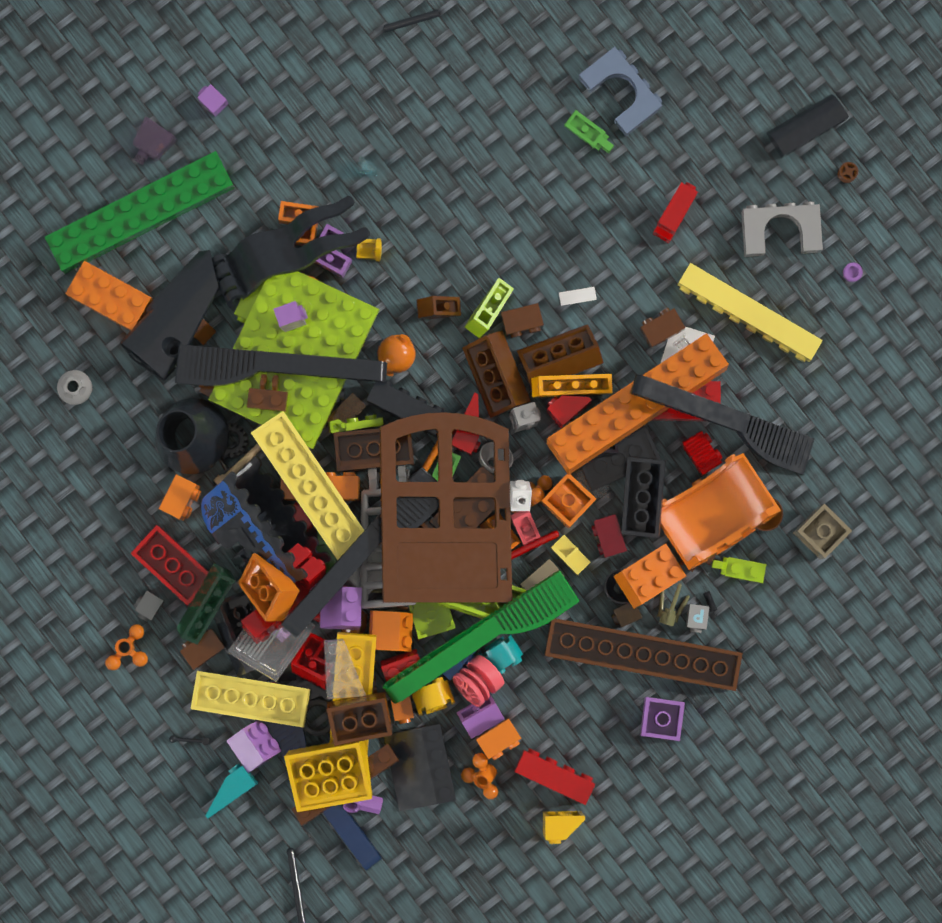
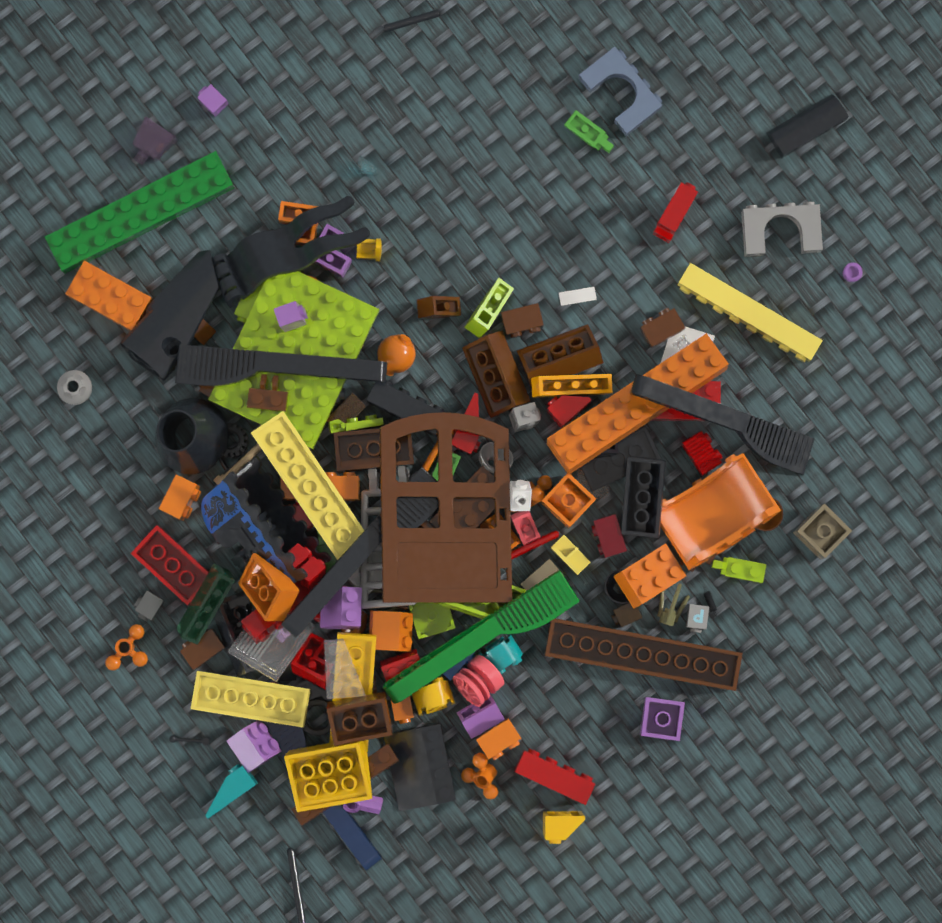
reddish brown wheel [837,162,858,183] -> none

